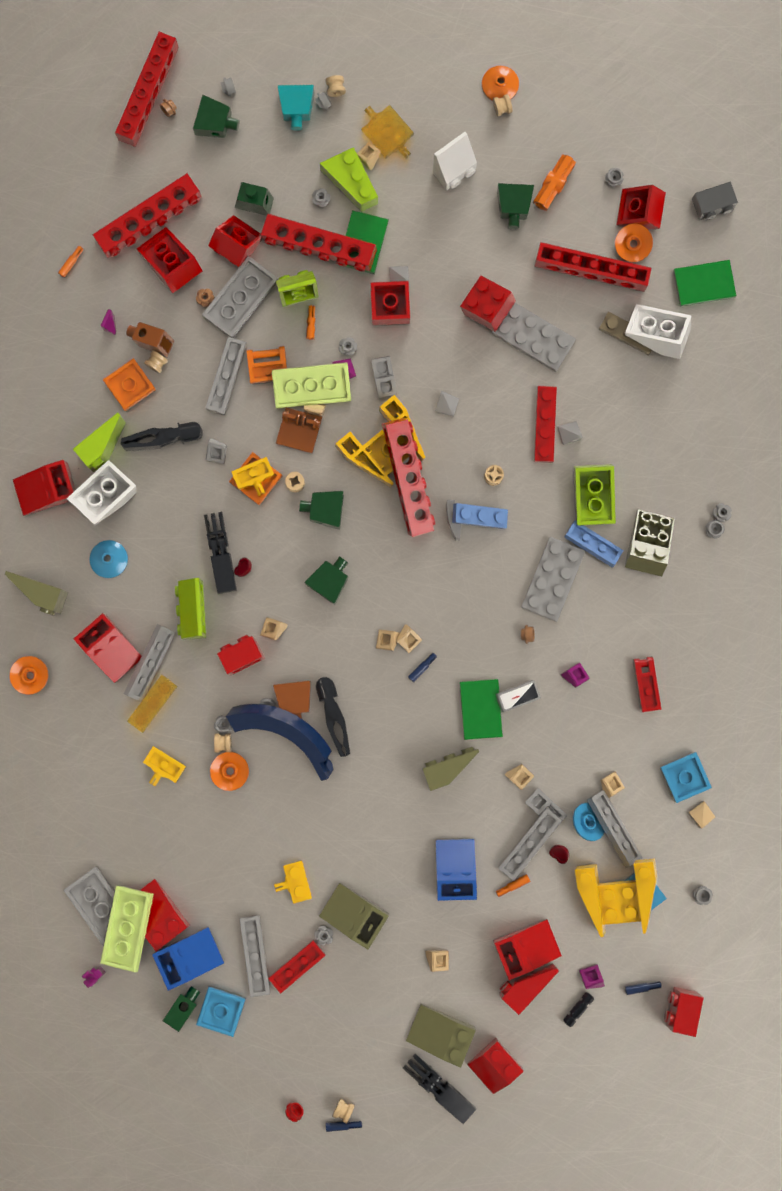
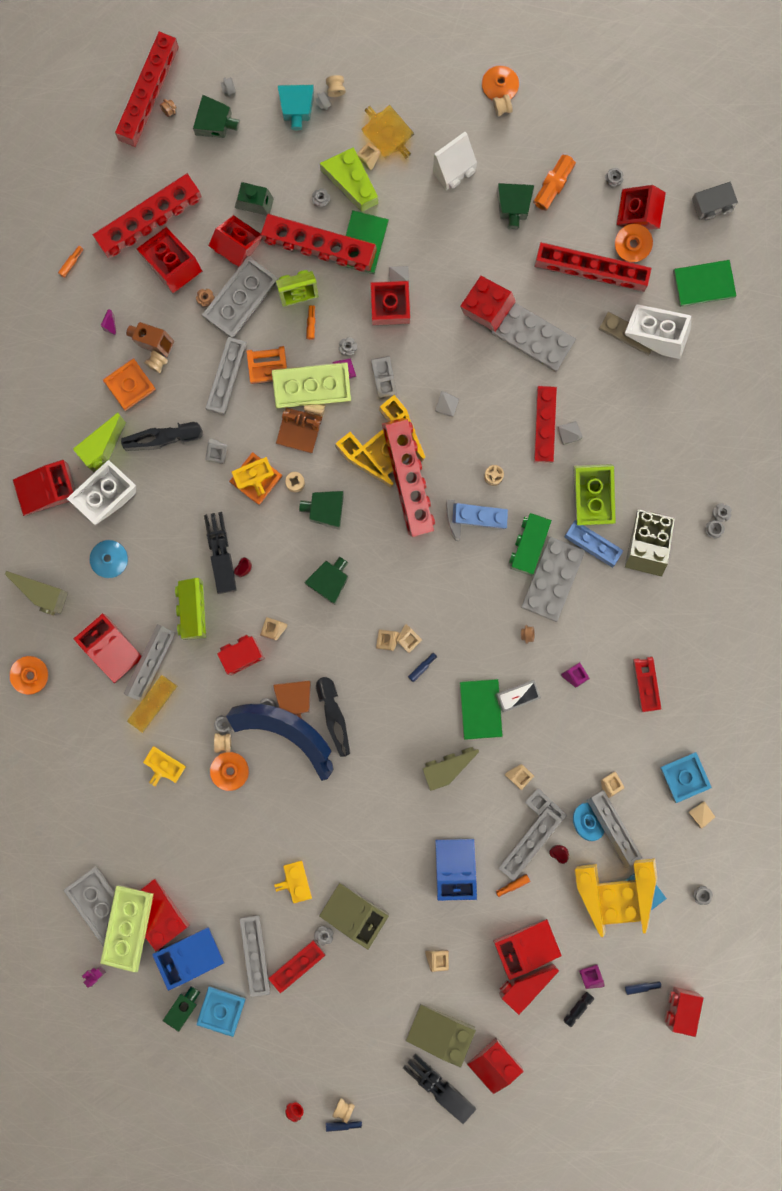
none -> green brick [509,513,552,576]

